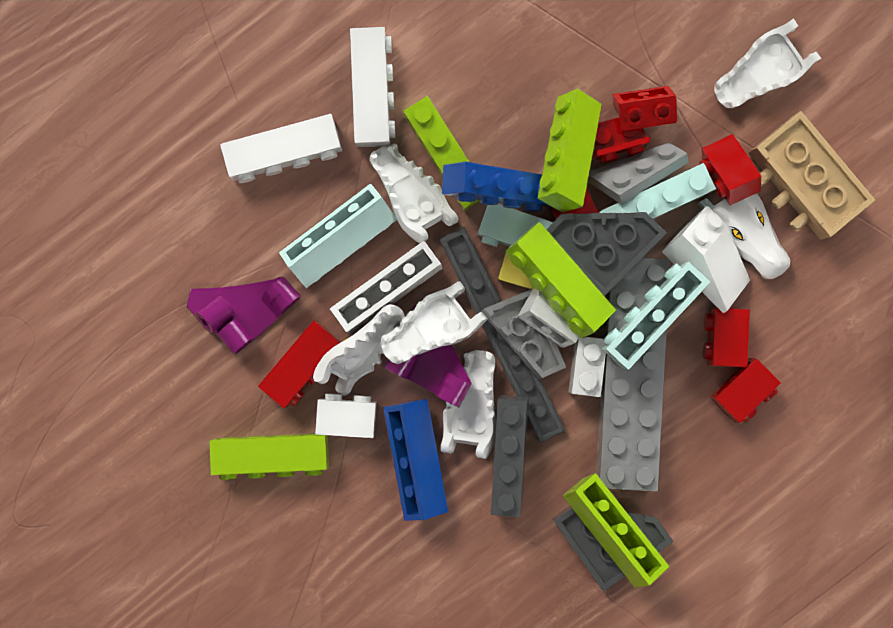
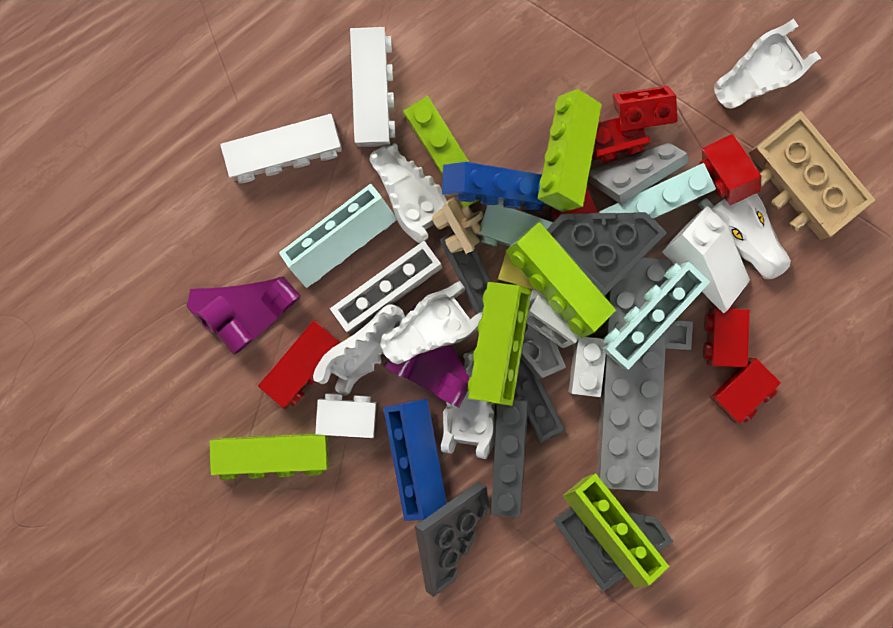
none -> dark grey plate [415,482,489,597]
none -> tan hips [432,197,484,254]
none -> lime brick [468,282,532,406]
none -> light grey plate [665,321,693,350]

